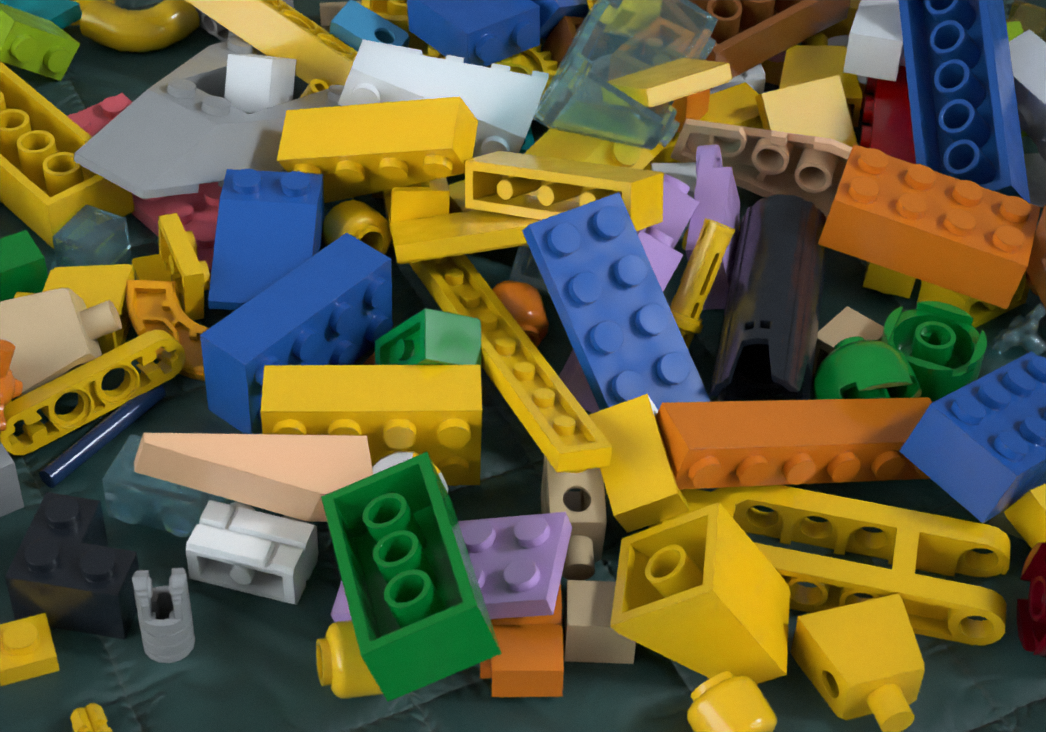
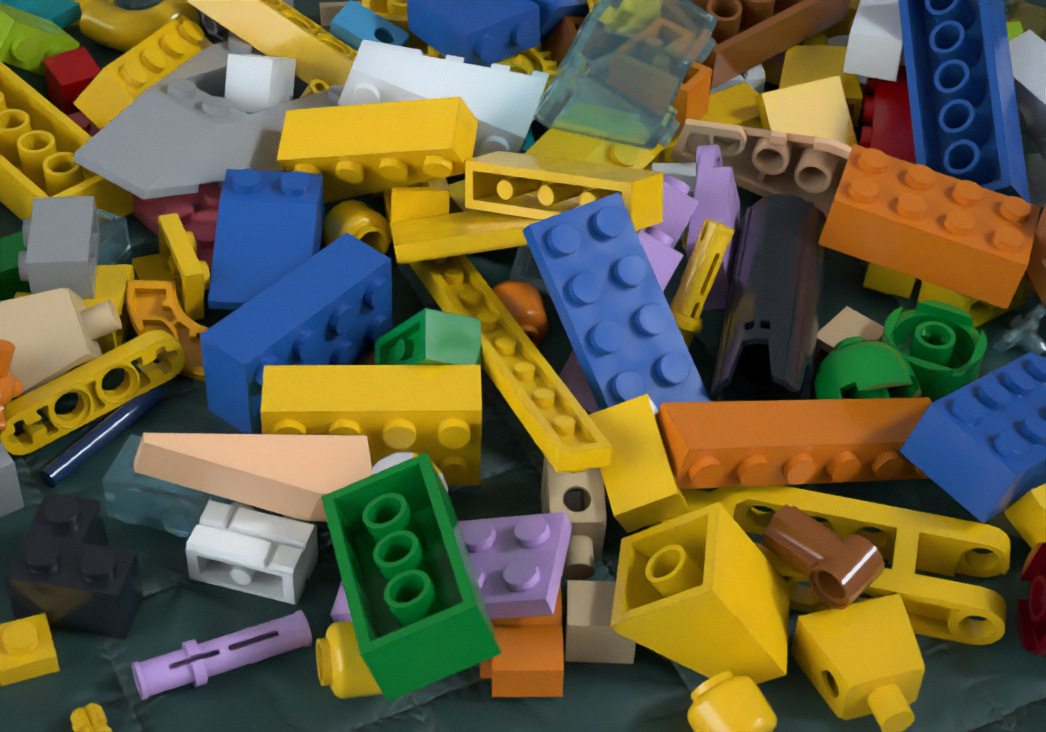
light grey hinge [132,568,195,663] -> none
yellow tile [602,58,732,108] -> none
none -> light grey brick [18,196,100,299]
none -> red brick [43,47,101,116]
none -> yellow brick [73,14,213,130]
none -> lavender pin [131,610,312,700]
none -> dark orange piece [762,504,884,610]

